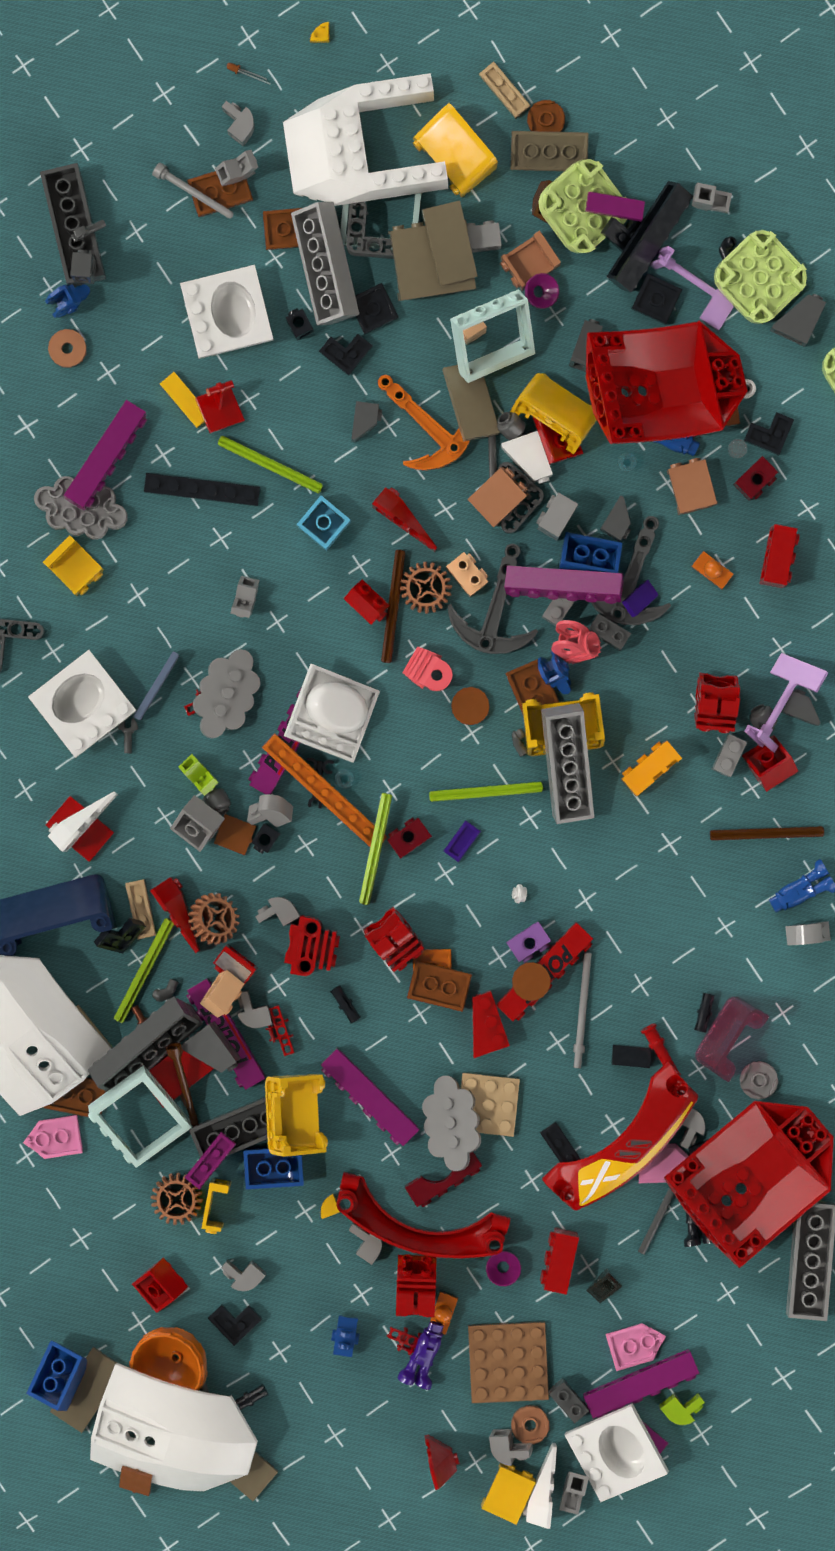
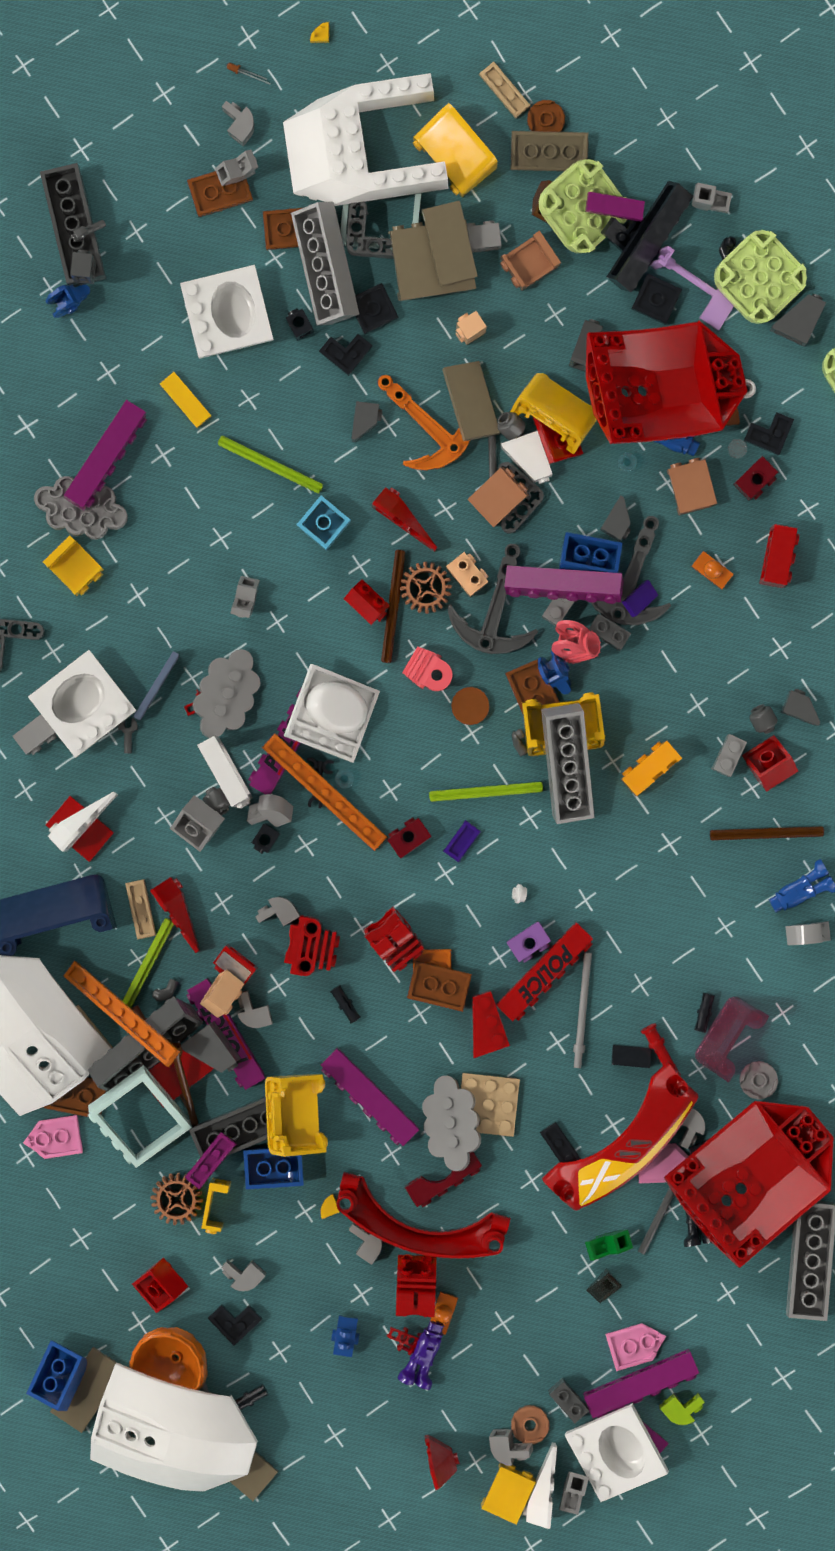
nougat tile [48,329,87,368] -> none
black plate [94,918,146,954] -> none
dark orange piece [119,1466,153,1496] -> none
black plate [144,473,260,507] -> none
light grey piece [152,162,234,218] -> none
lime brick [178,754,218,796] -> none
nougat gear [188,893,240,945] -> none
red plate [195,380,245,433] -> none
dark orange piece [214,814,256,855] -> none
red piece [265,1005,295,1056] -> none
lime axle [359,793,392,905] -> none
light aqua window [450,289,535,383] -> none
medium nougat plate [468,1321,549,1403] -> none
magenta piece [486,1251,521,1286] -> none
dark orange tile [512,962,551,1001] -> none
magenta piece [525,273,559,309] -> none
light grey brick [536,492,578,541] -> none
red brick [540,1228,579,1295] -> none
red piece [694,673,740,733] -> none
lavender piece [744,653,828,753] -> none
none -> light grey brick [12,714,57,755]
none -> orange tile [63,961,181,1067]
none -> white window [197,736,253,808]
none -> green brick [585,1230,633,1261]

